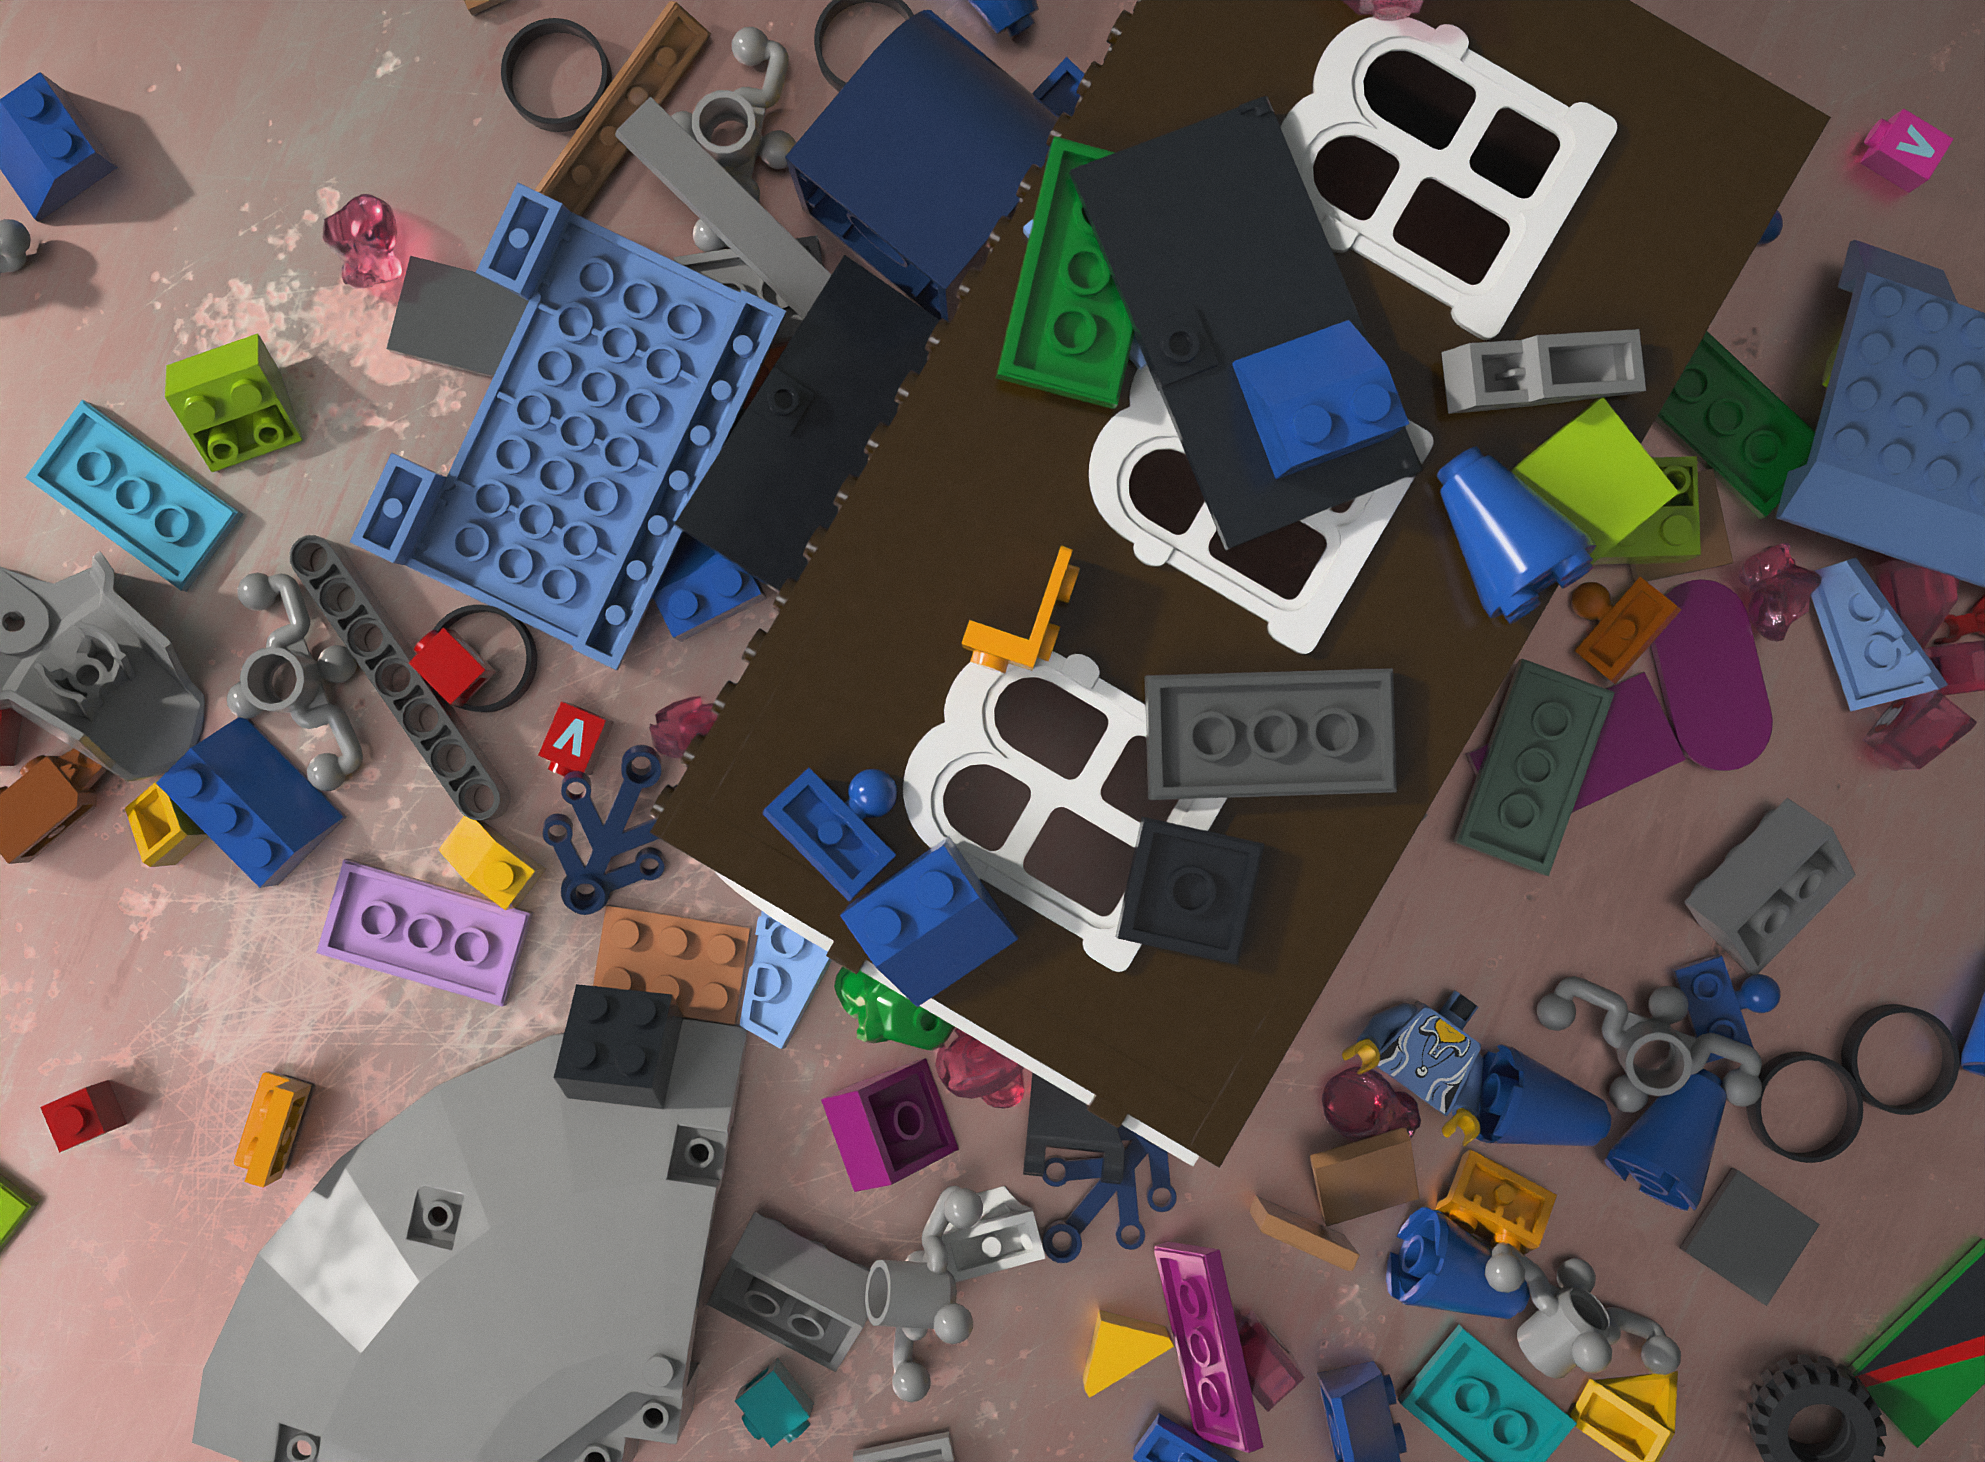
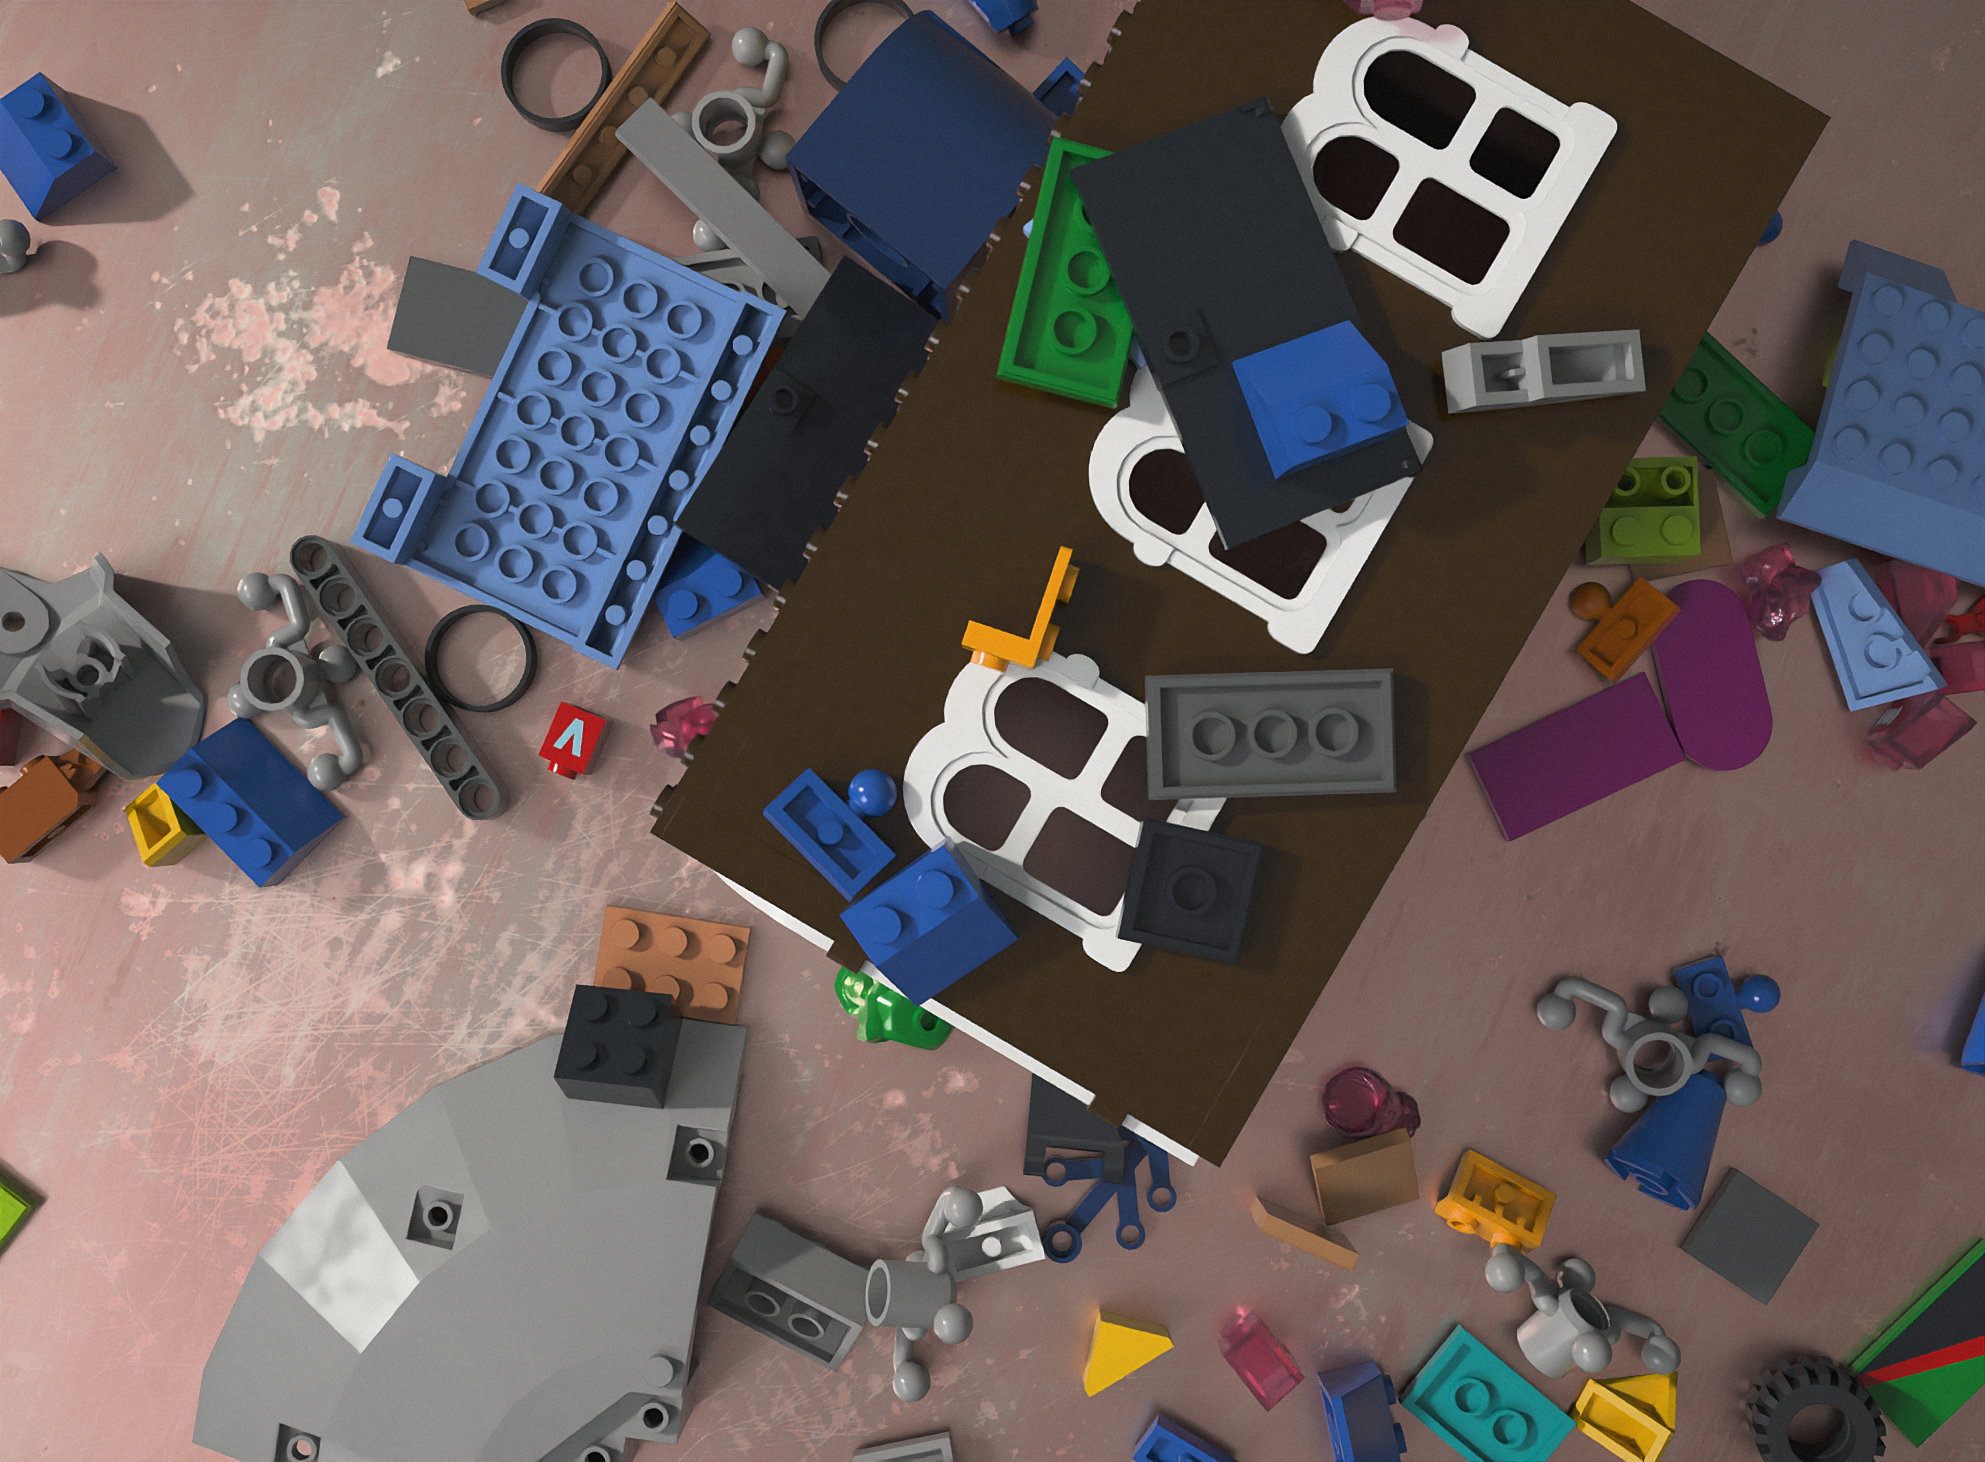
medium azure tile [25,400,243,592] -> none
red brick [40,1080,127,1153] -> none
lime slope [165,333,303,472] -> none
light orange bracket [234,1071,312,1188] -> none
lavender tile [316,859,533,1007] -> none
clear pink hair [322,194,402,289] -> none
red brick [409,628,496,707] -> none
yellow slope [439,816,546,910] -> none
dark blue plant [543,745,664,915] -> none
teal brick [735,1358,814,1448] -> none
light blue wing [739,911,832,1049] -> none
magenta slope [821,1058,959,1192] -> none
clear pink tile [935,1028,1025,1109] -> none
magenta tile [1154,1241,1264,1453] -> none
medium blue torso [1342,990,1483,1146] -> none
blue cone [1386,1207,1530,1319] -> none
blue cone [1436,446,1597,624] -> none
sand green tile [1453,659,1615,876] -> none
blue cone [1476,1044,1612,1146] -> none
lime tile [1510,397,1679,564] -> none
light grey slope [1684,798,1856,976] -> none
black tyre [1746,1052,1863,1163] -> none
black tyre [1841,1004,1960,1115] -> none
dark pink brick [1860,108,1953,193] -> none

